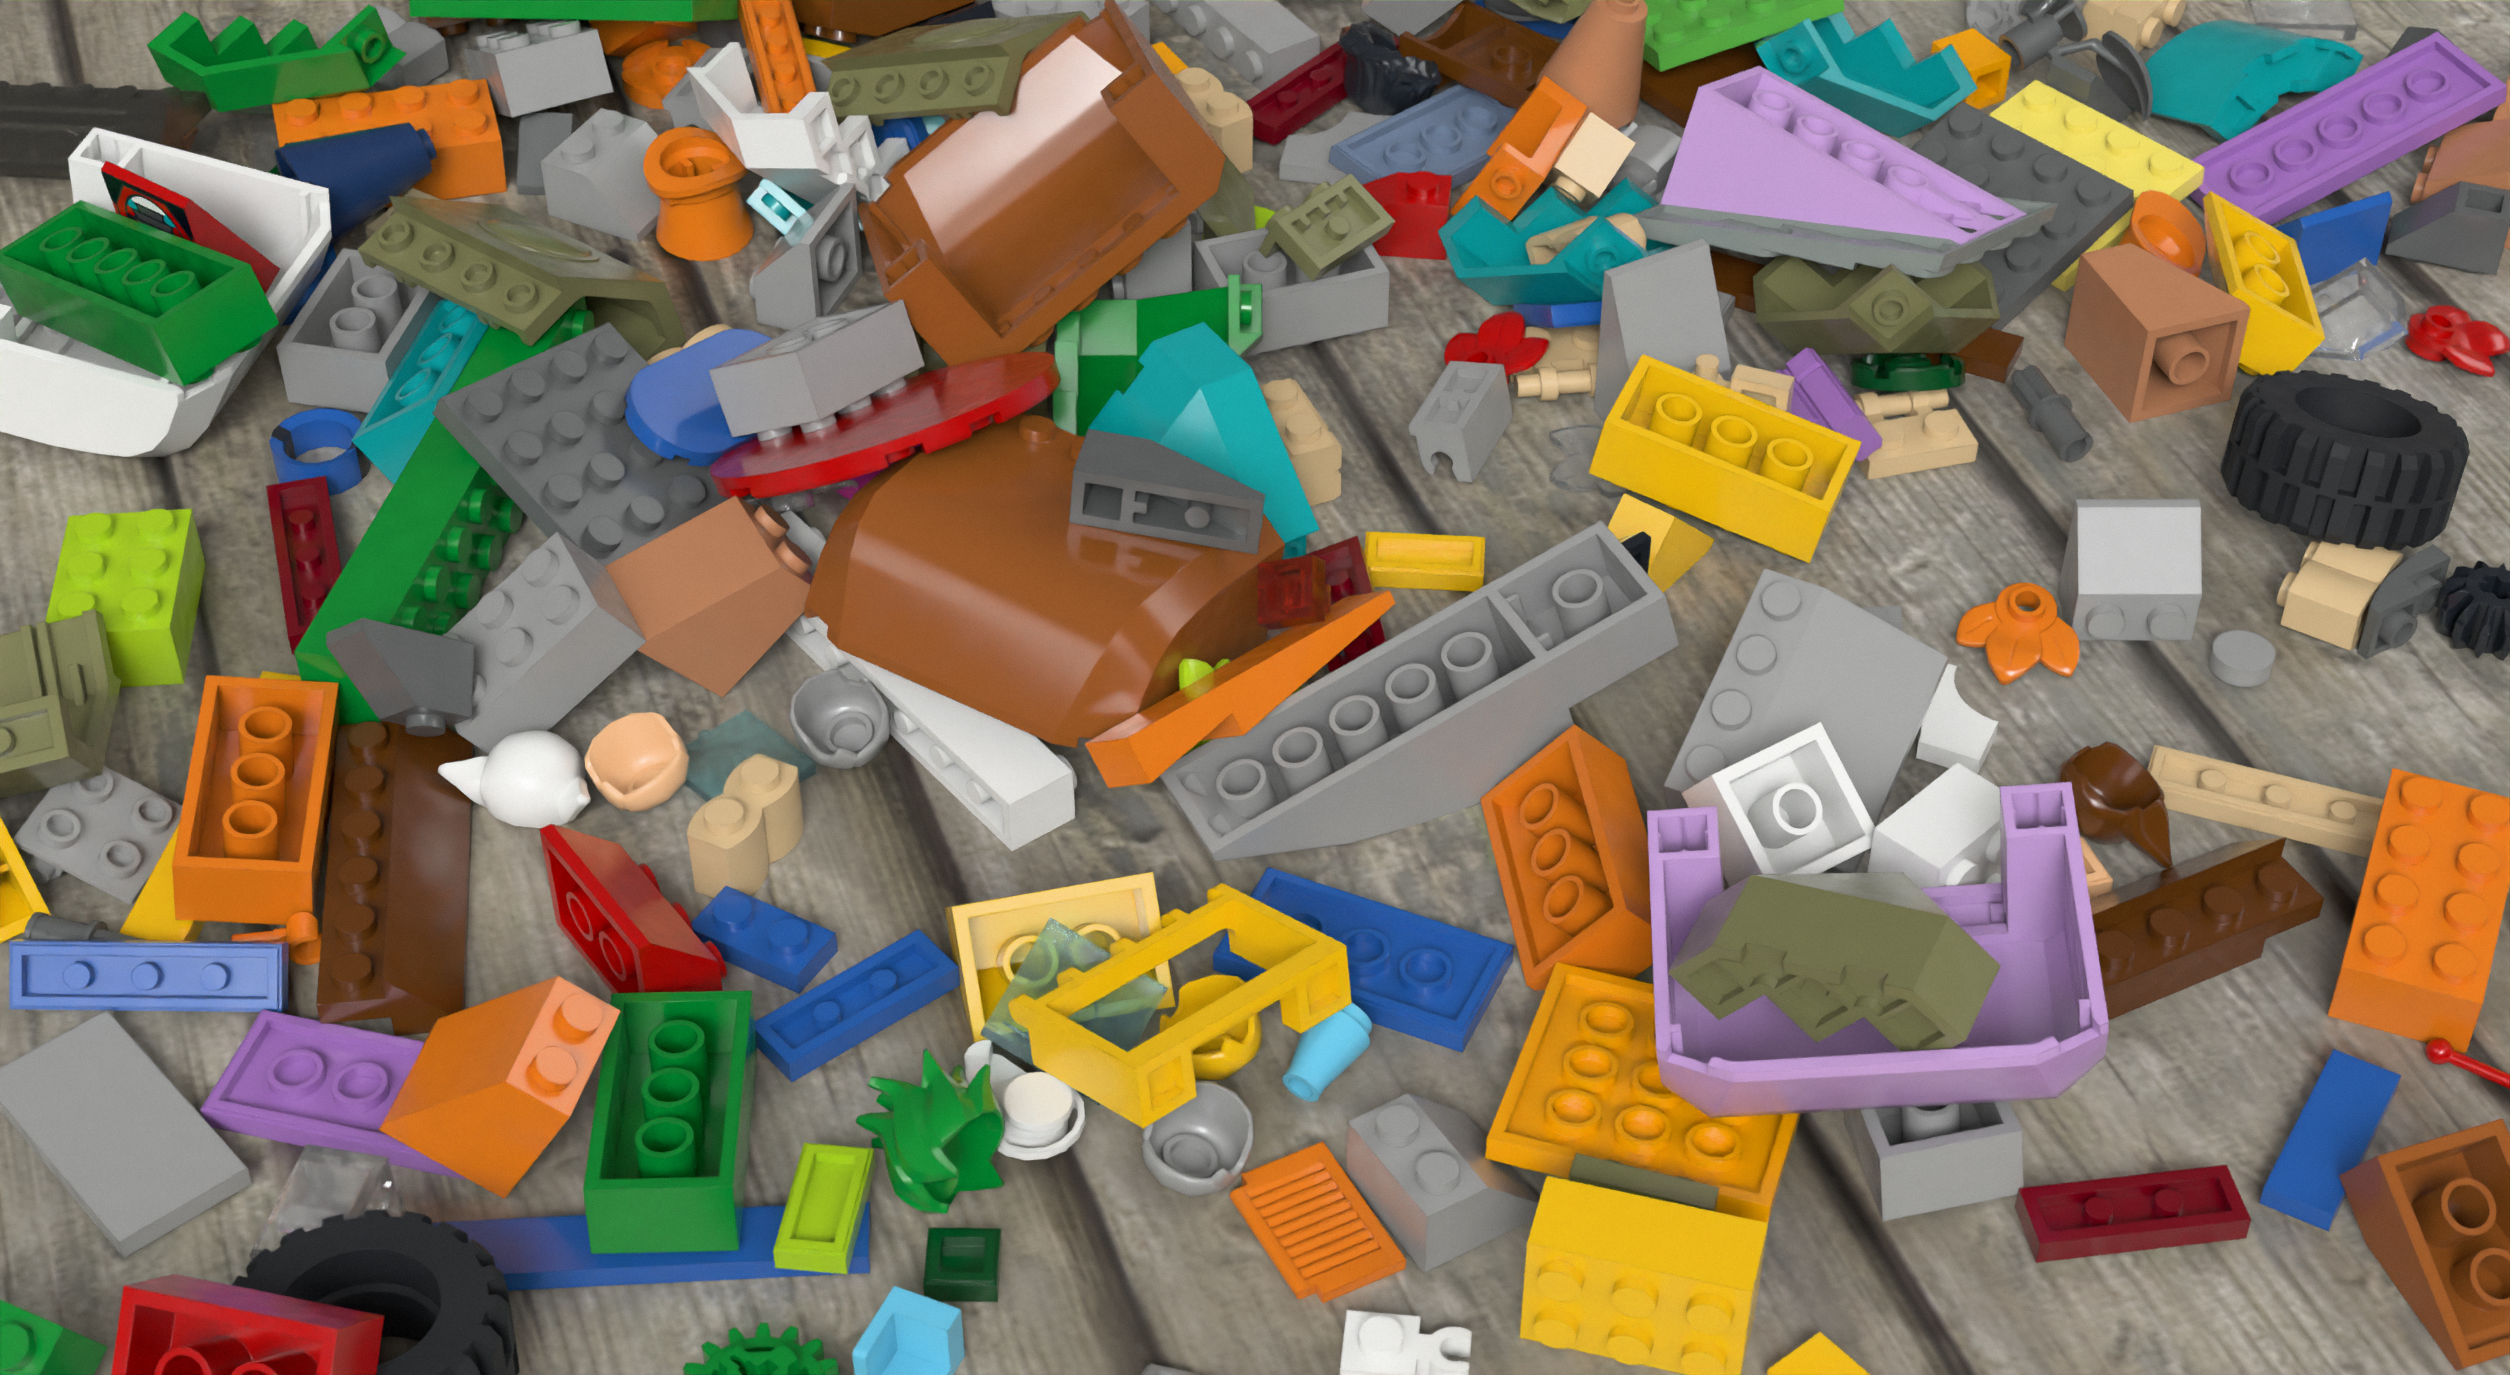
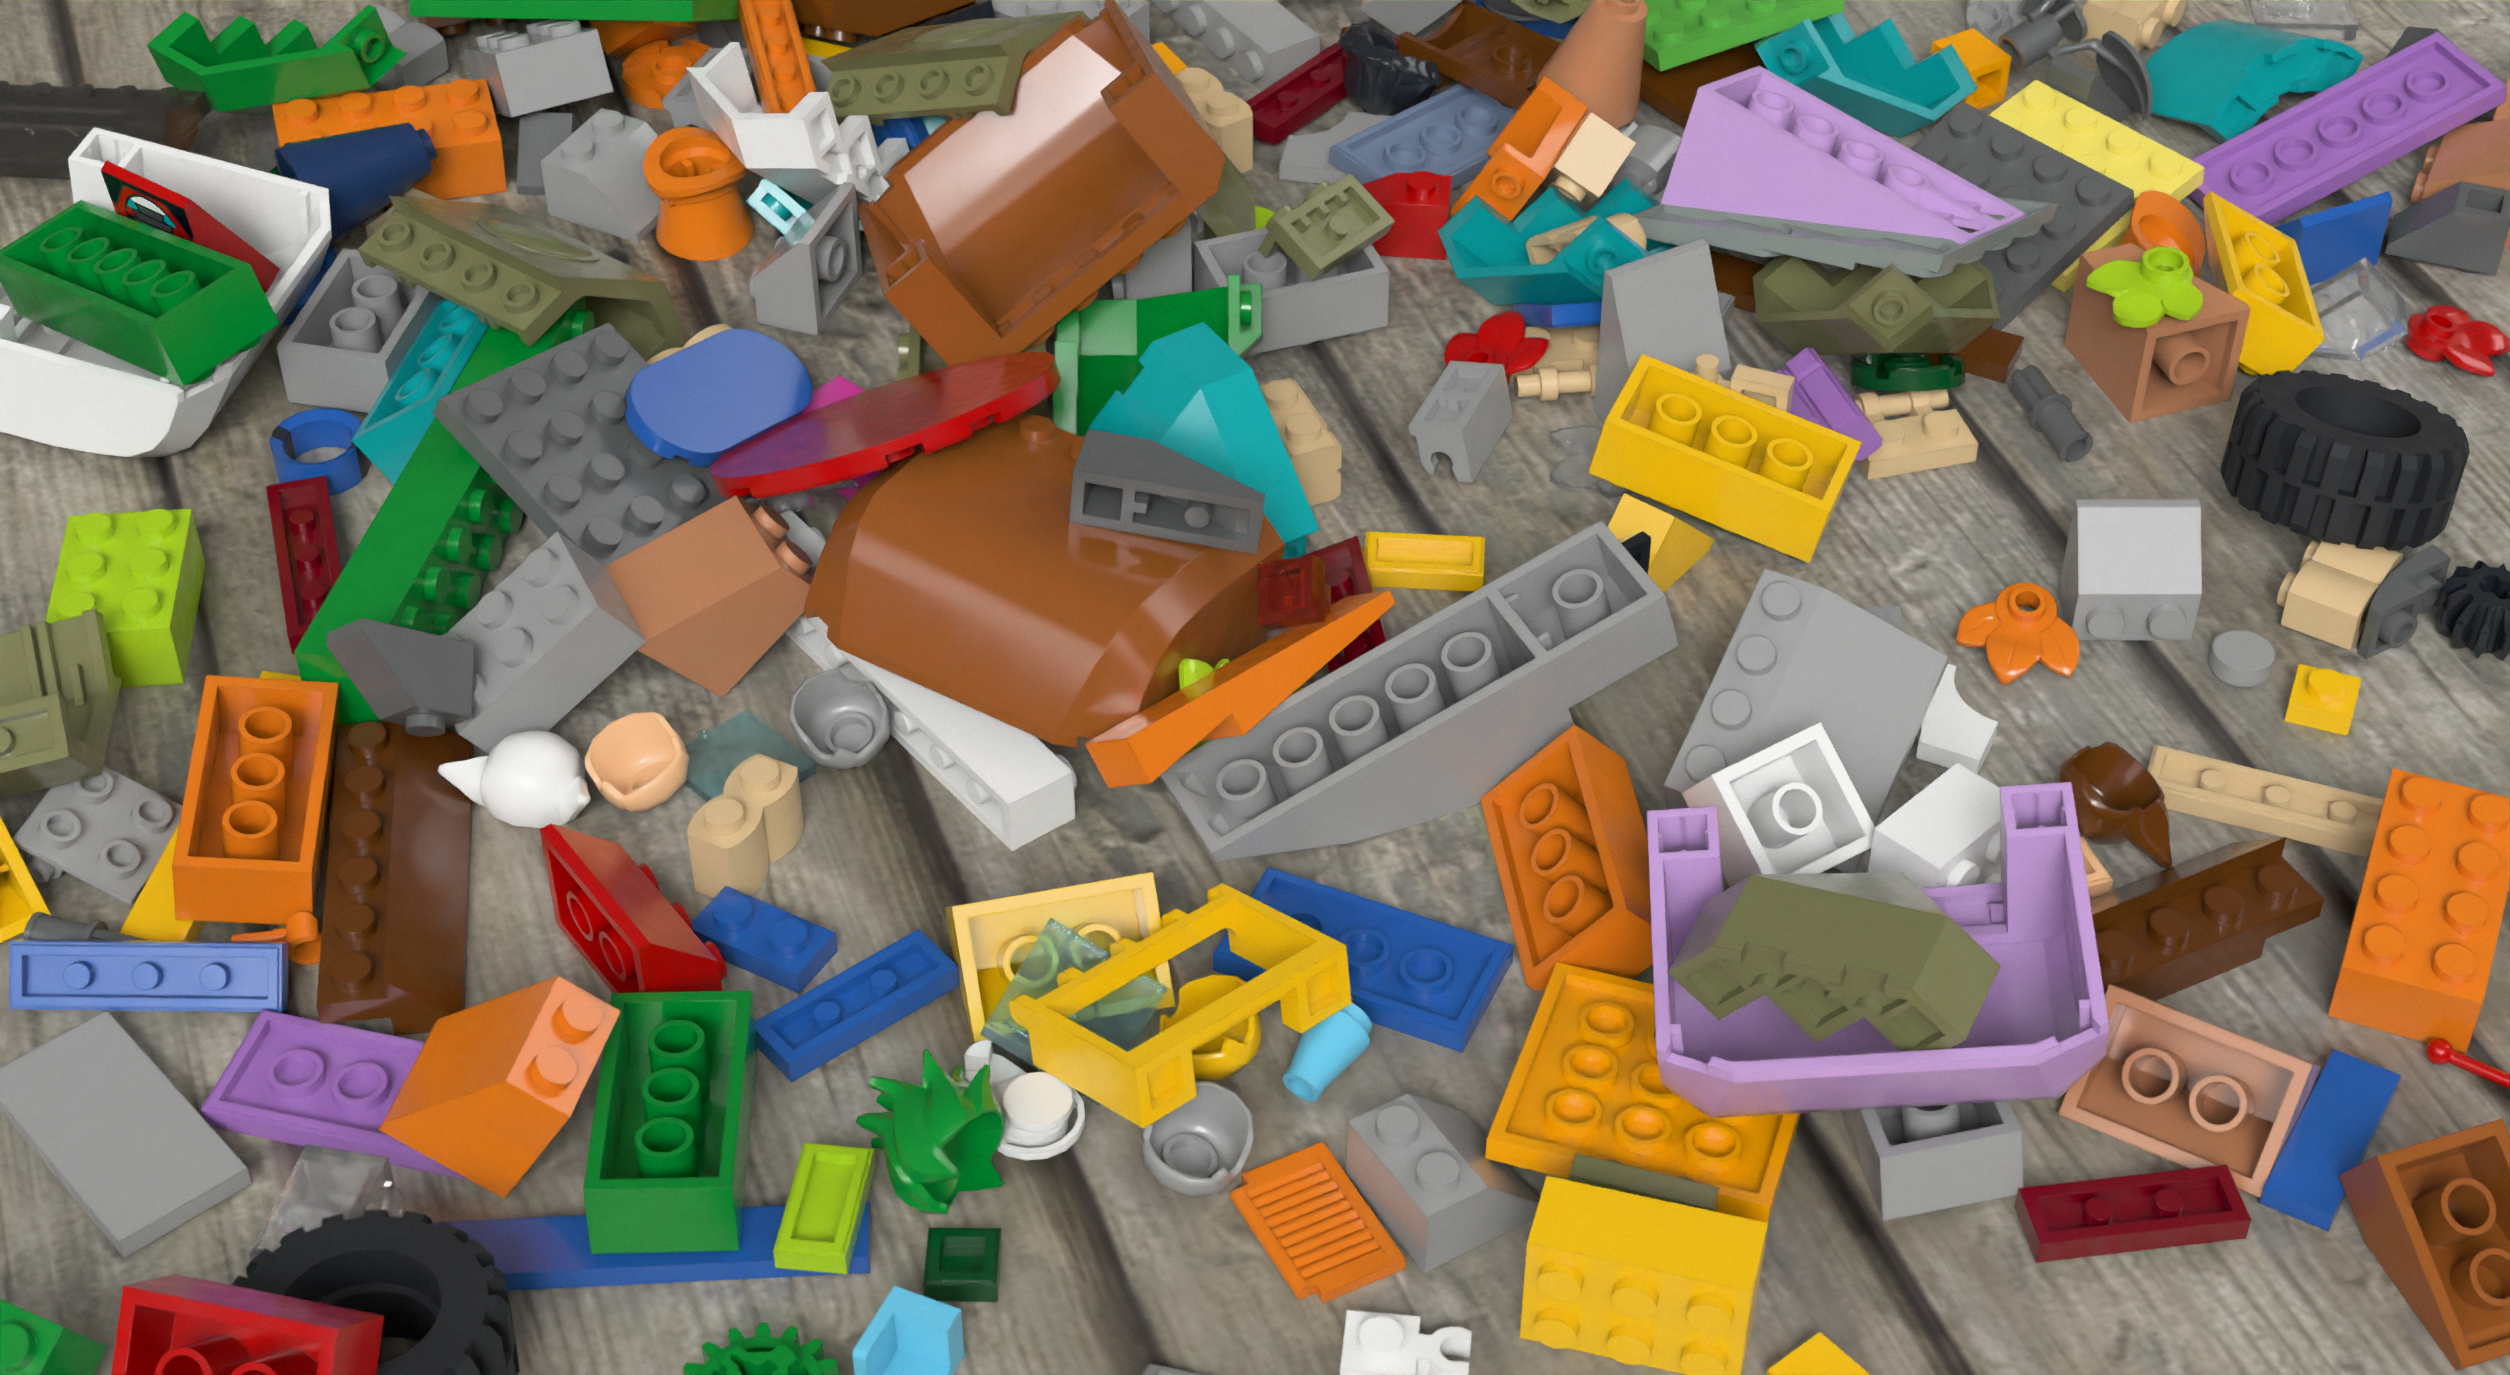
light grey brick [709,299,925,441] -> none
none -> nougat slope [2058,984,2321,1197]
none -> lime plate [2086,246,2203,328]
none -> yellow plate [2284,664,2362,736]

